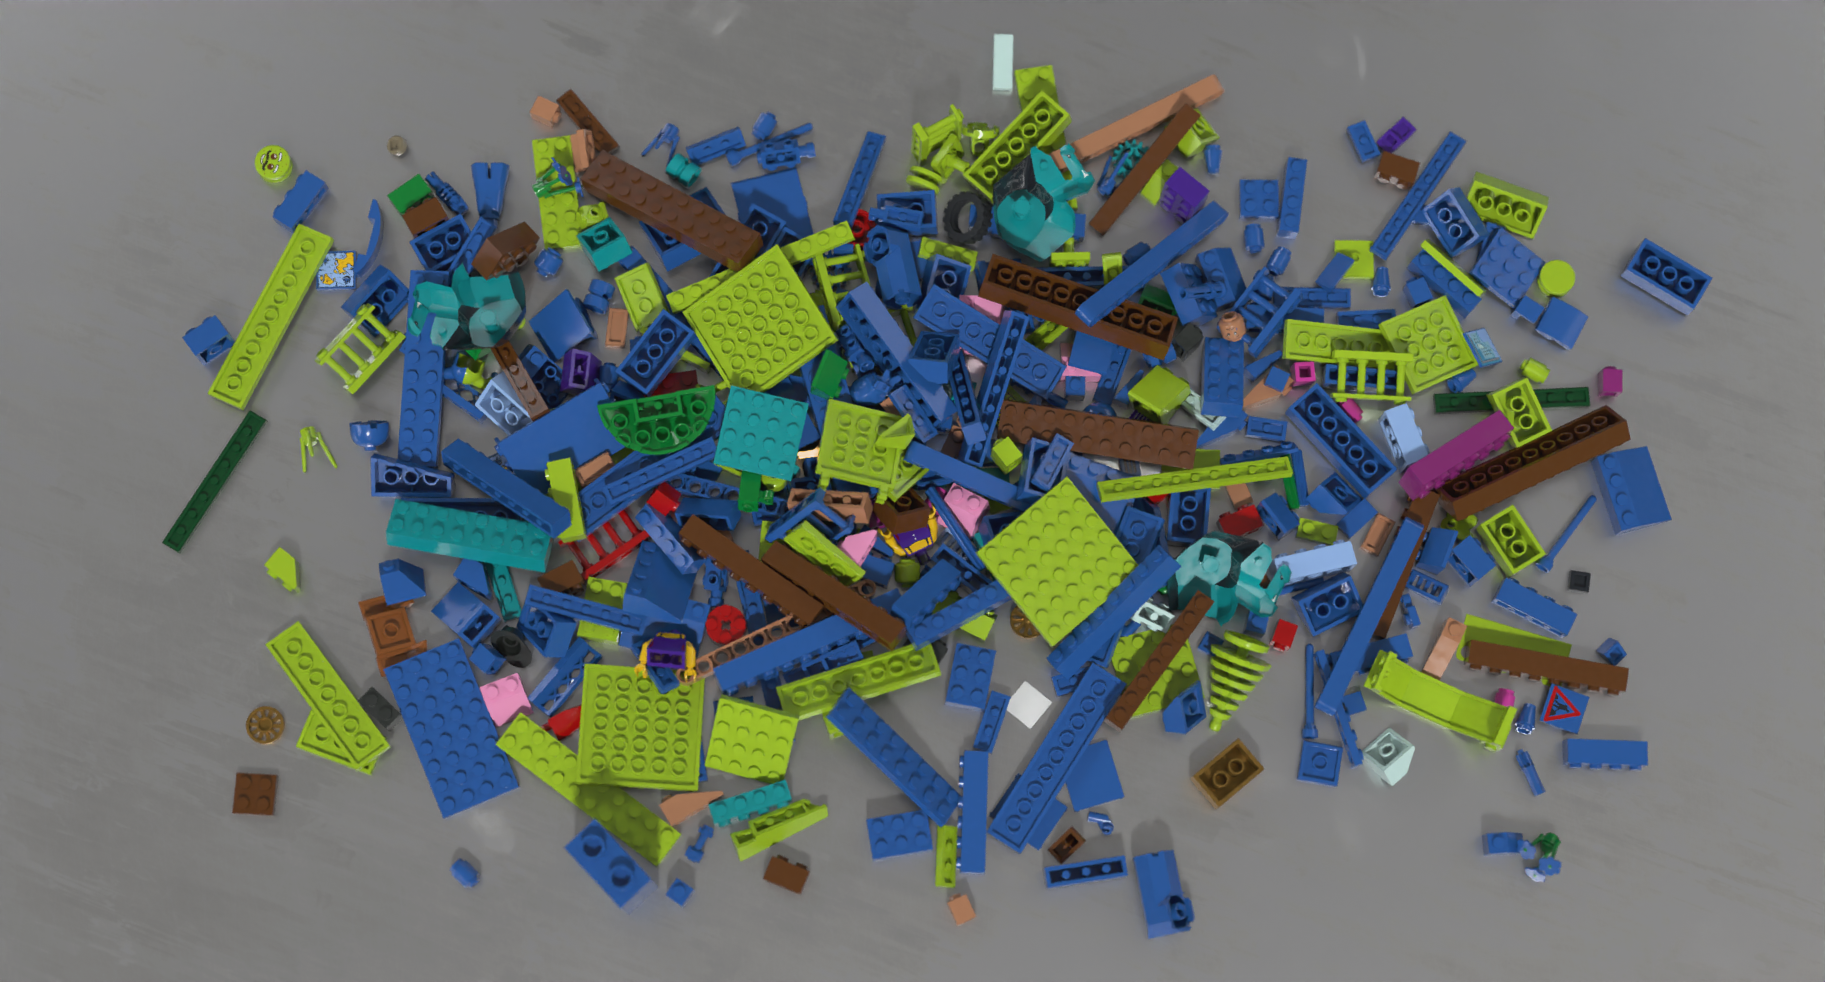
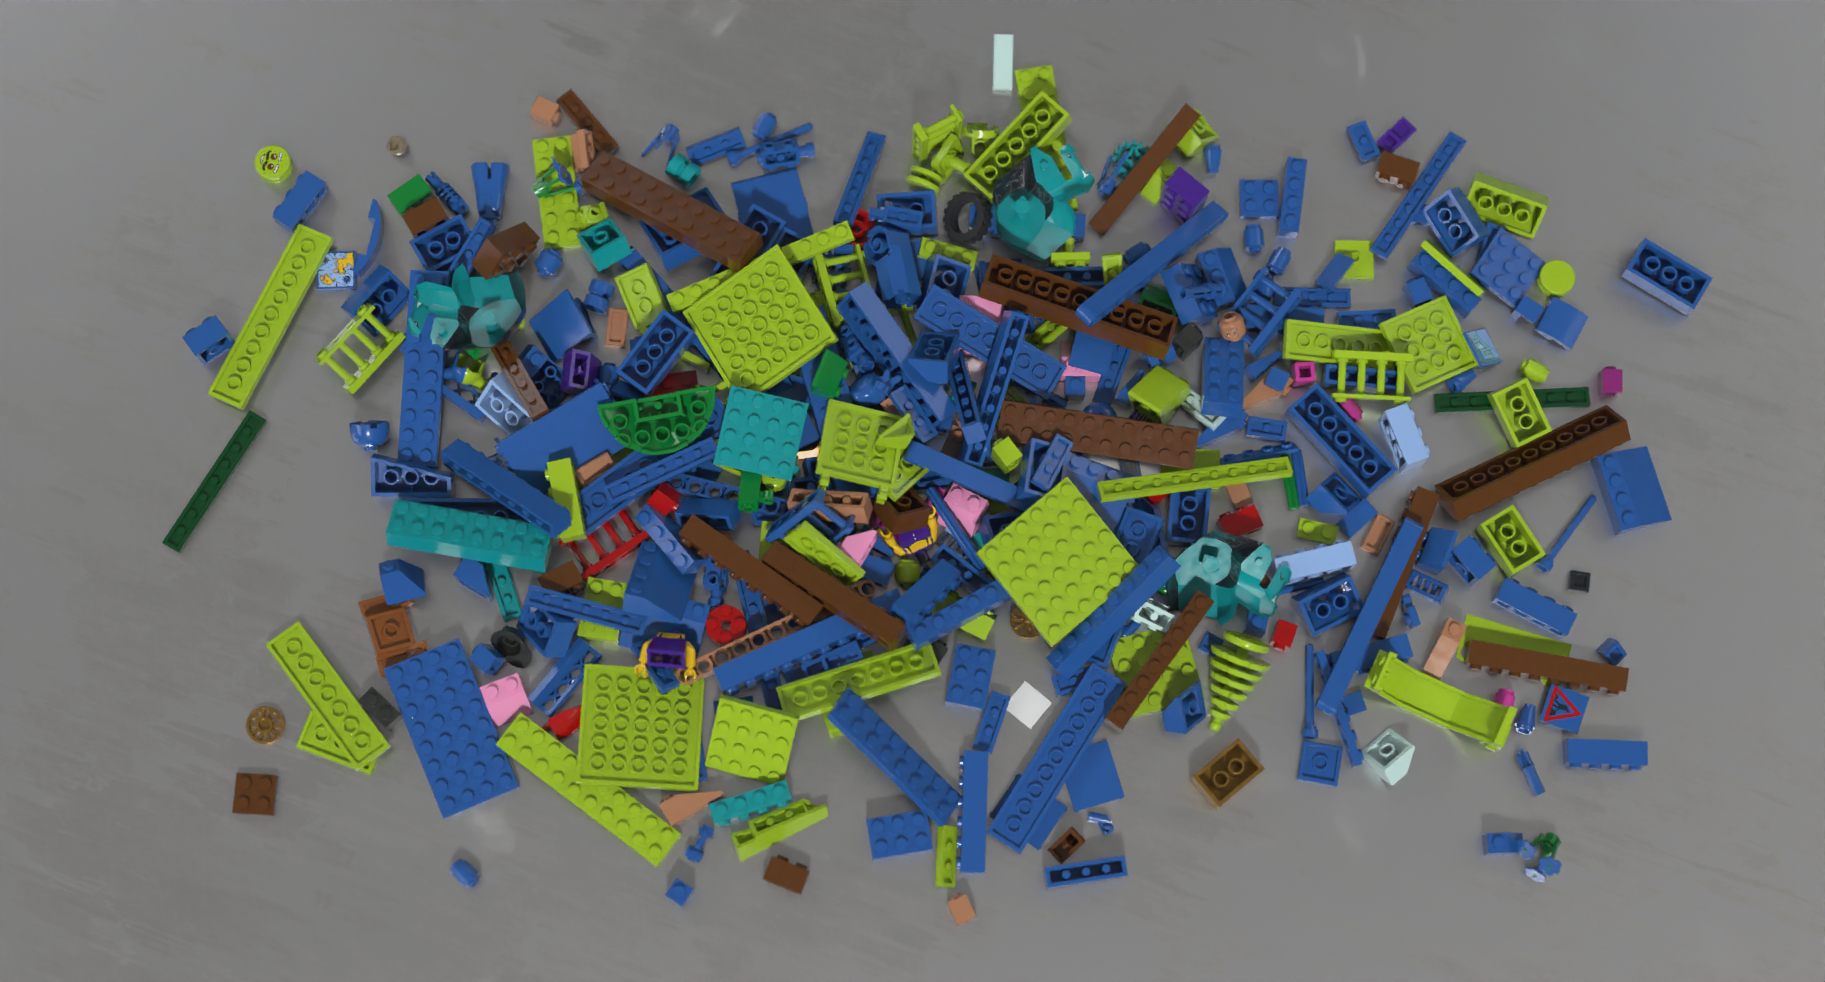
lime slope [264,547,301,593] -> none
lime plant [299,426,337,473] -> none
blue slope [431,582,502,649] -> none
blue brick [564,819,658,915] -> none
nougat beam [1048,74,1225,173] -> none
blue brick [1132,850,1195,939] -> none
blue slope [1256,493,1300,541] -> none
blue cone [1371,267,1391,297] -> none
magenta brick [1398,410,1514,501] -> none
lime plate [1440,512,1479,541] -> none

